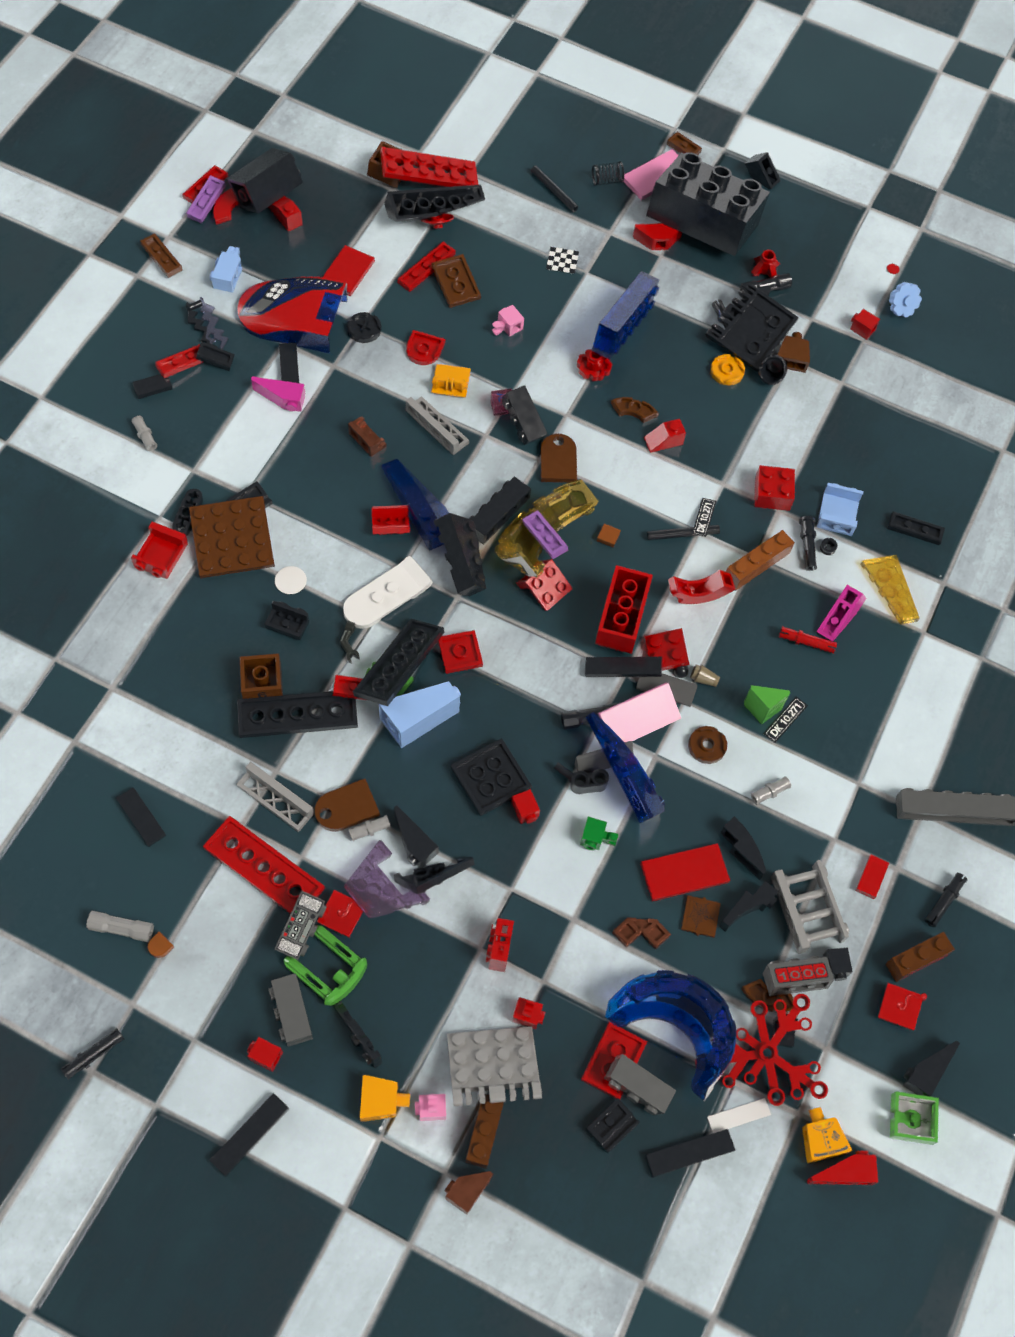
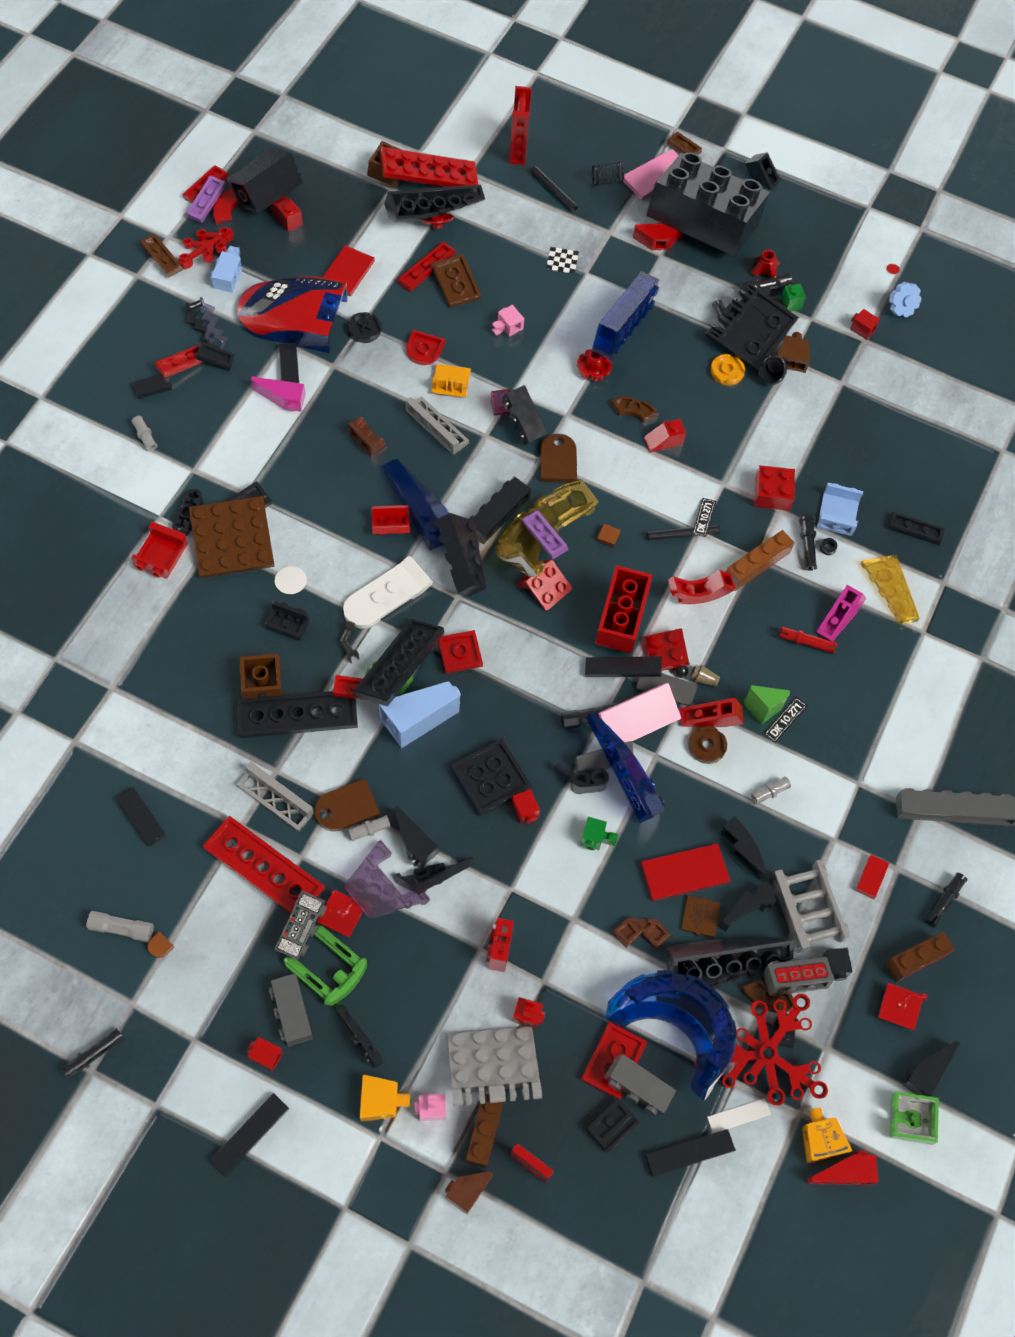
none -> red plant [178,227,234,269]
none -> red fence [509,86,532,165]
none -> red tile [510,1144,553,1184]
none -> black wedge [666,937,794,996]
none -> red slope [680,698,744,727]
none -> green brick [780,284,806,311]

